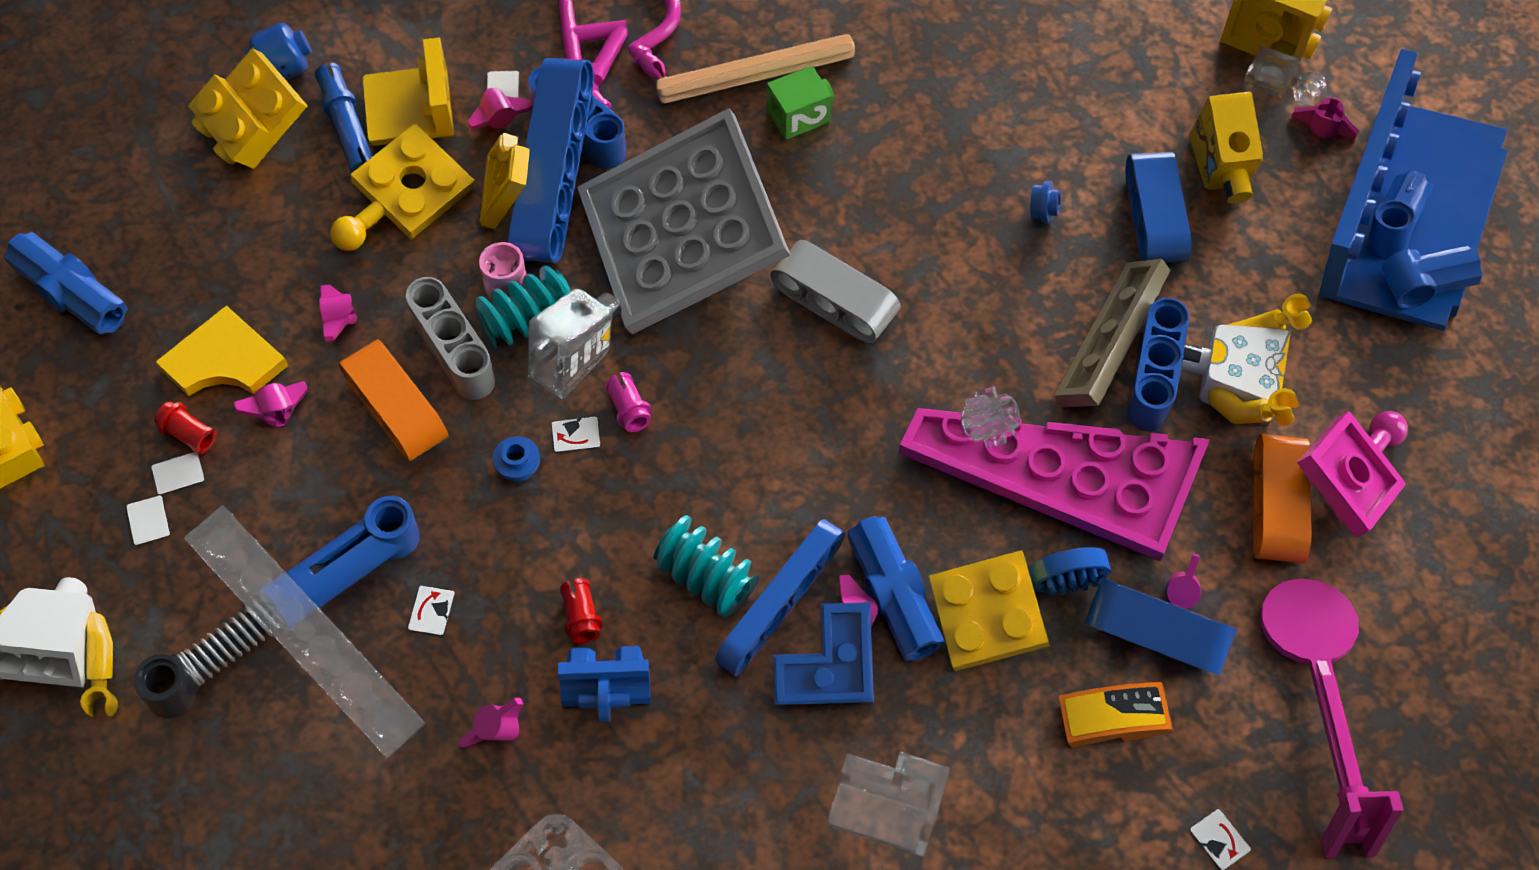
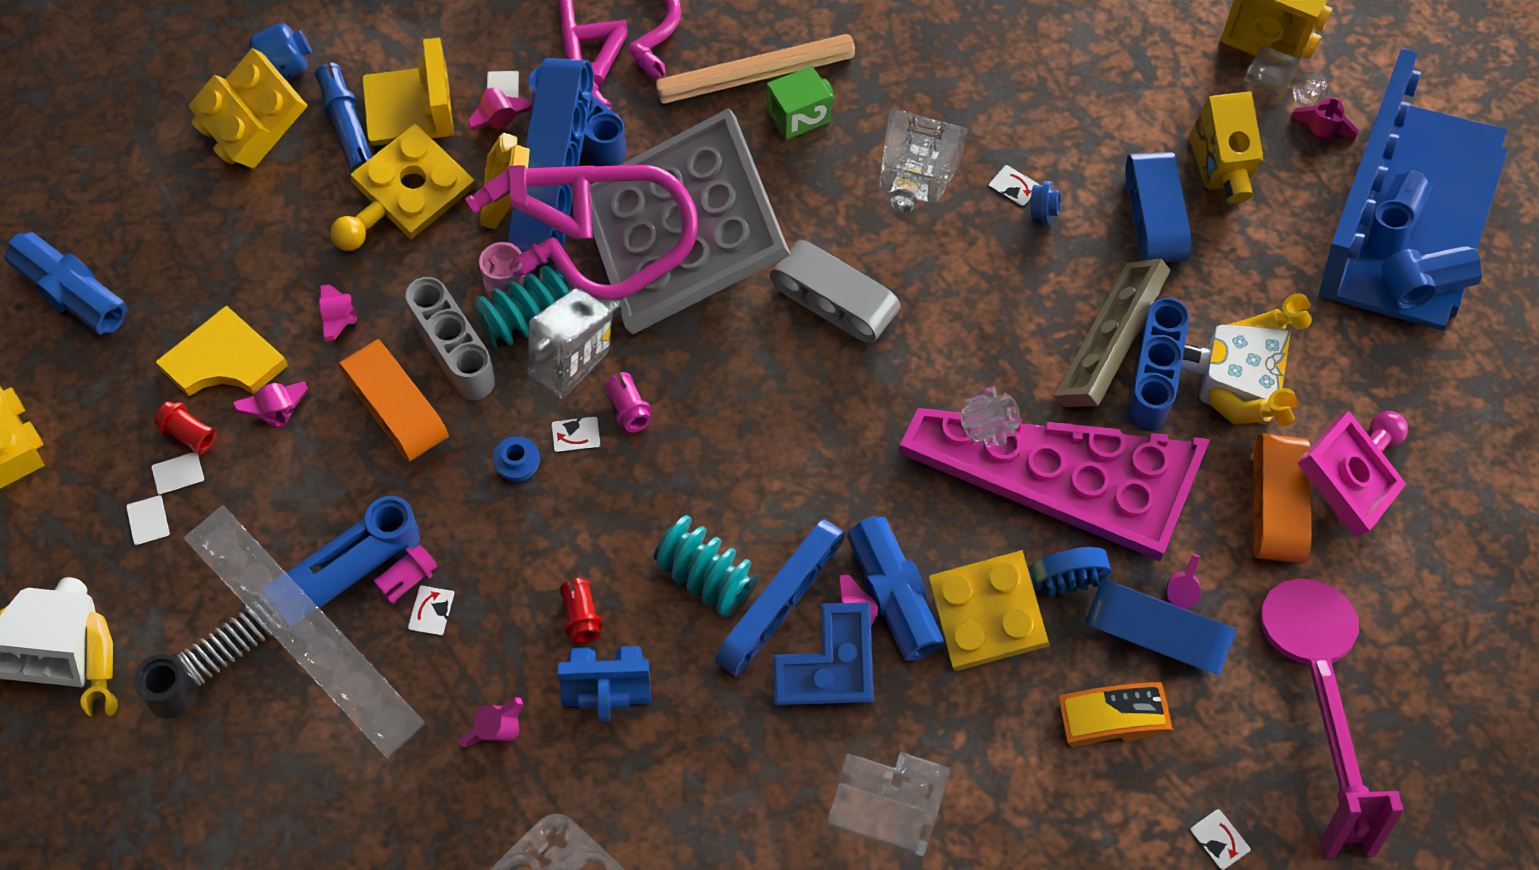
none -> dark pink pin [373,545,437,604]
none -> dark pink piece [465,165,698,301]
none -> clear torso [879,108,969,212]
none -> white sticker [989,165,1040,206]

